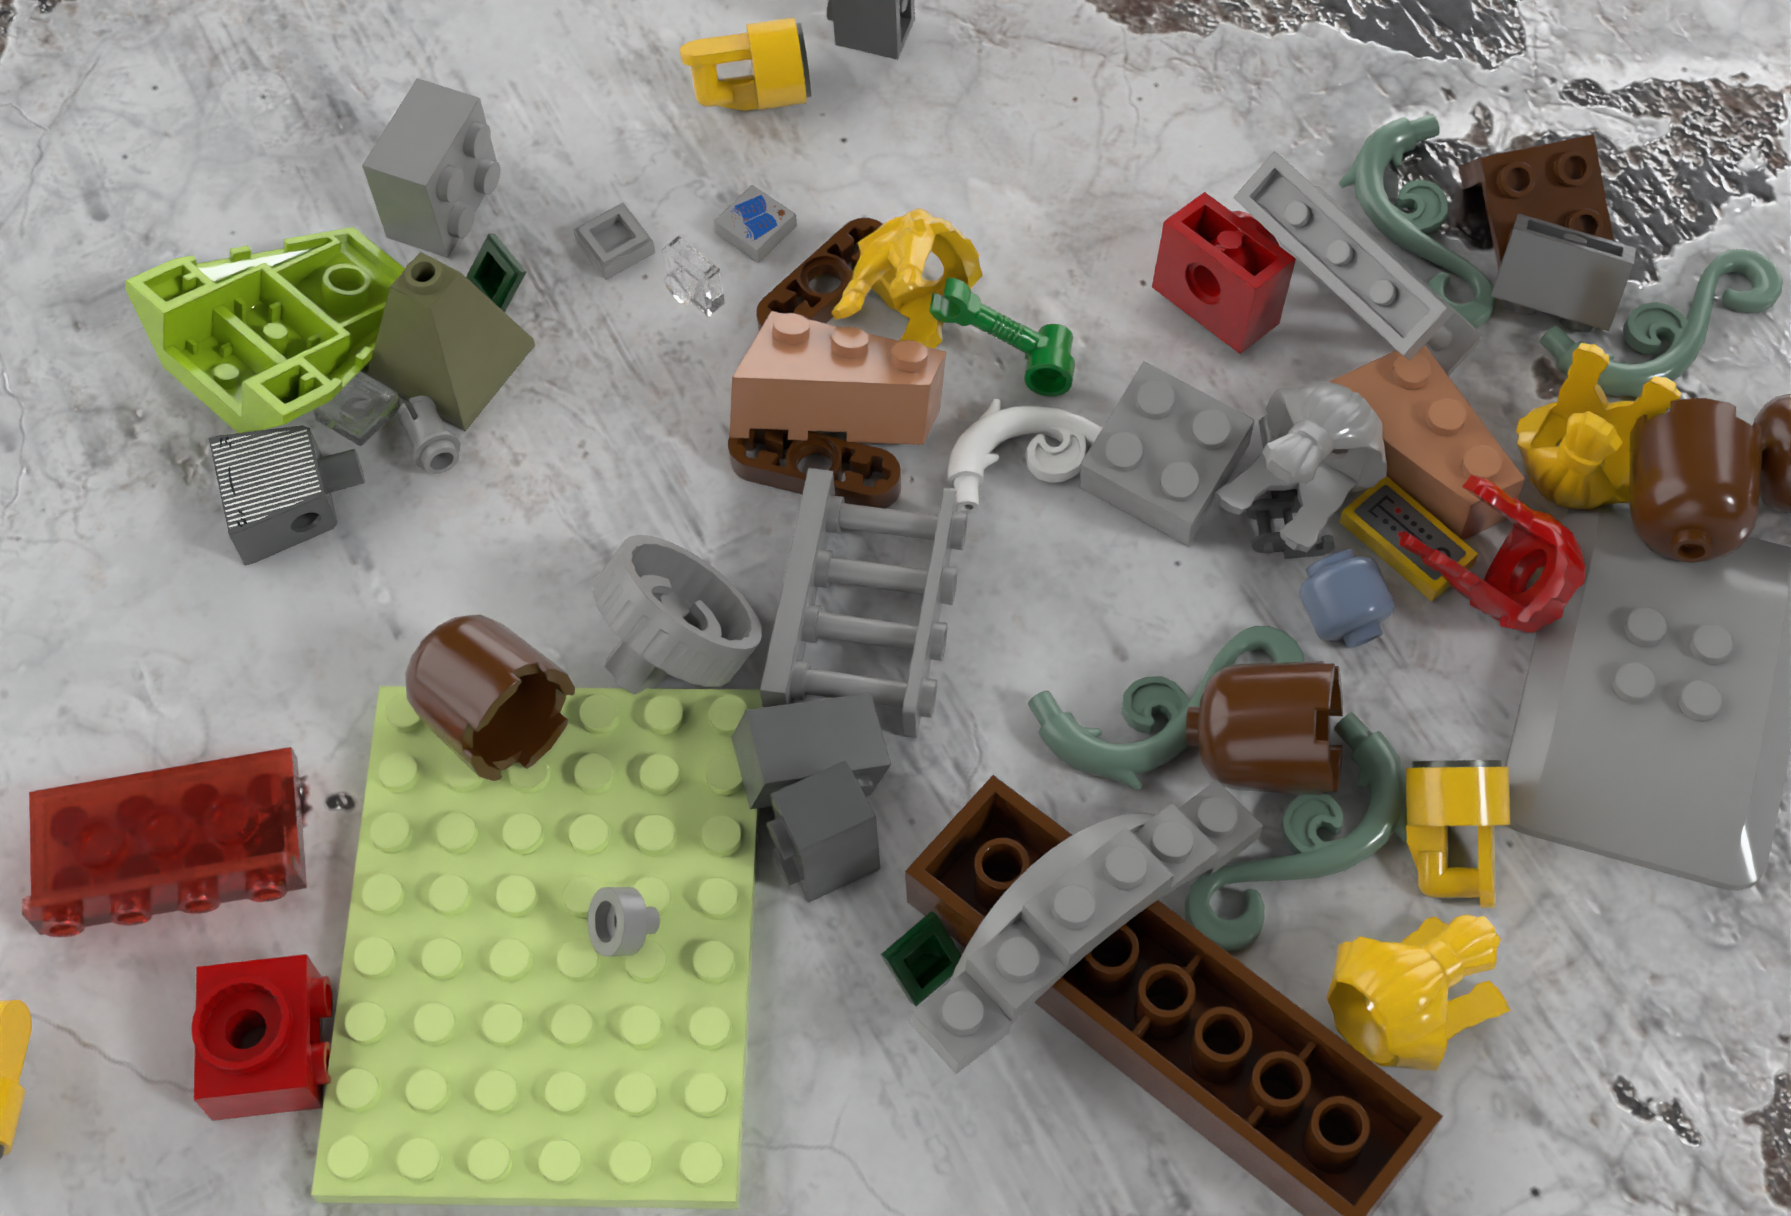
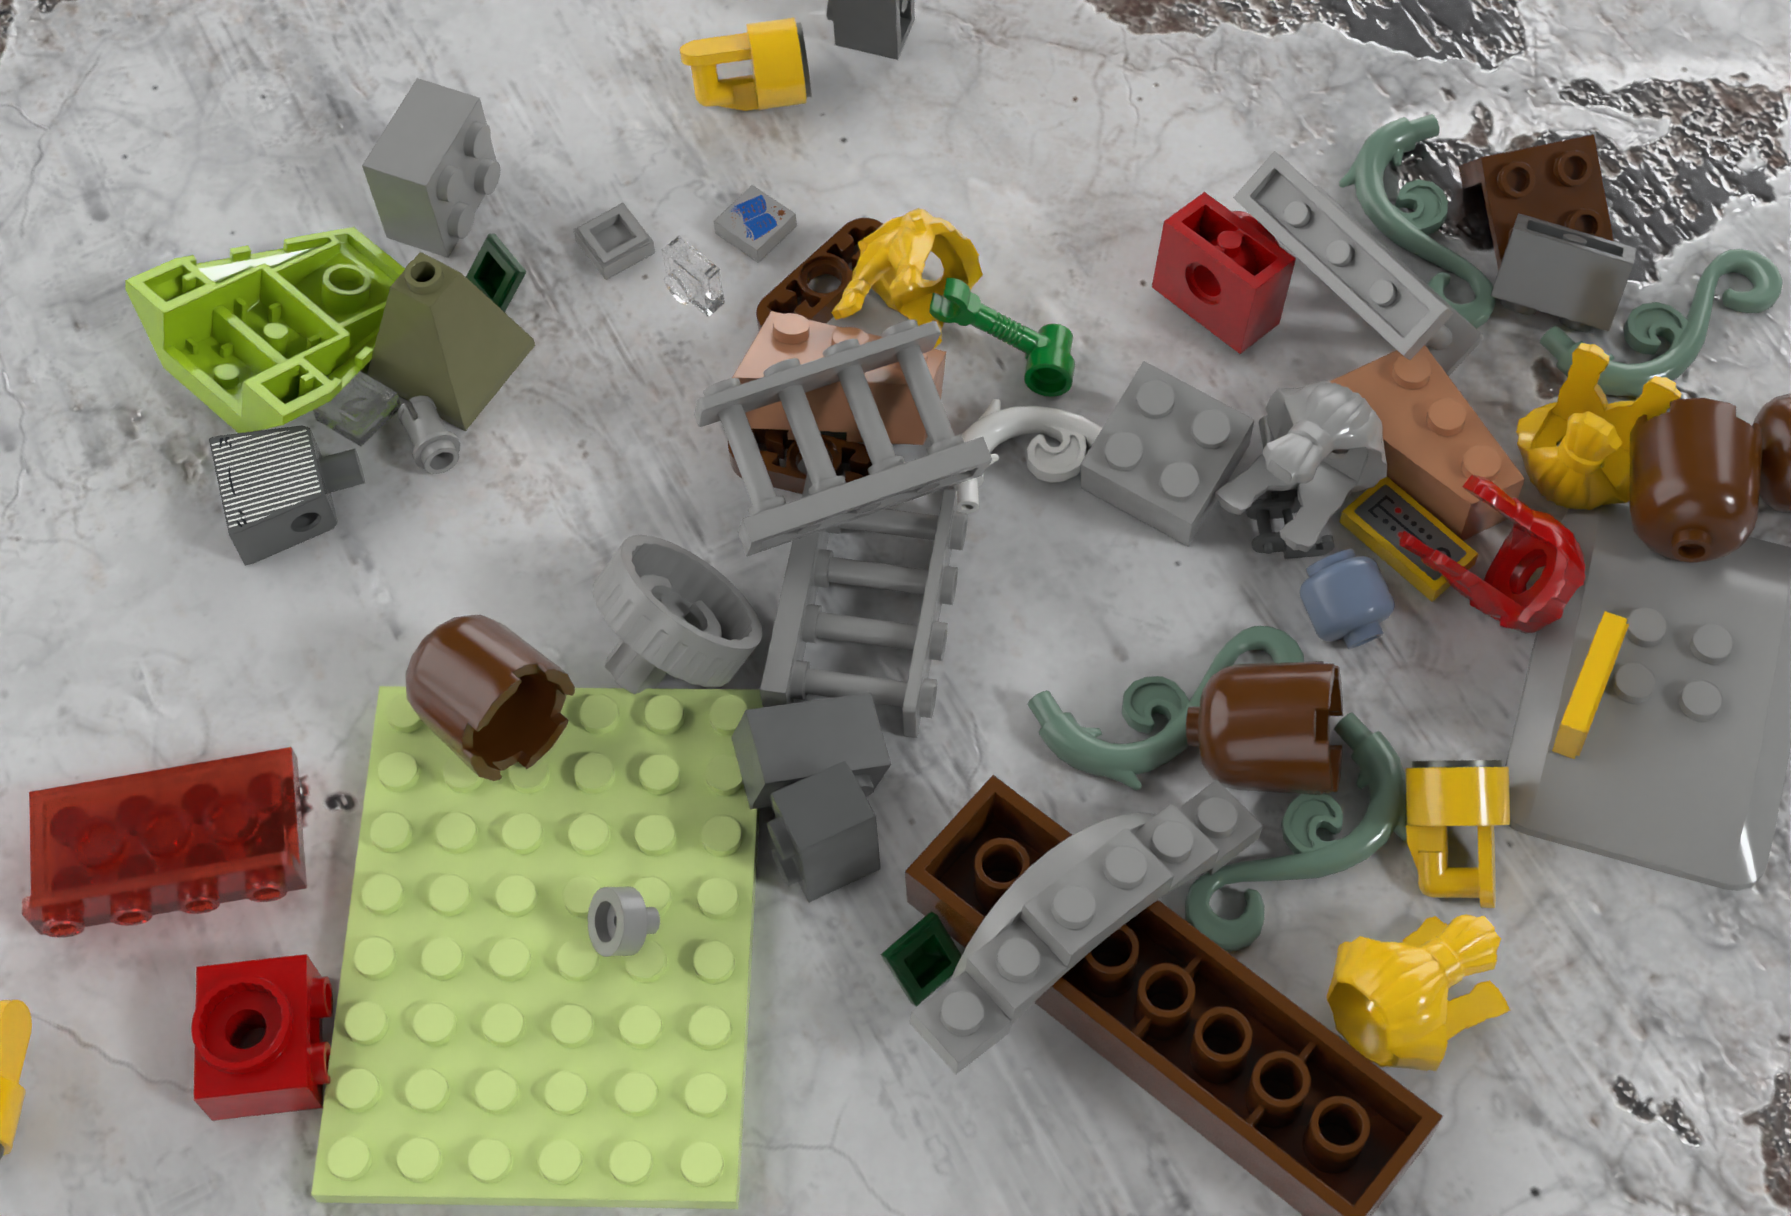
none -> light grey fence [694,319,992,557]
none -> yellow tile [1552,611,1629,759]

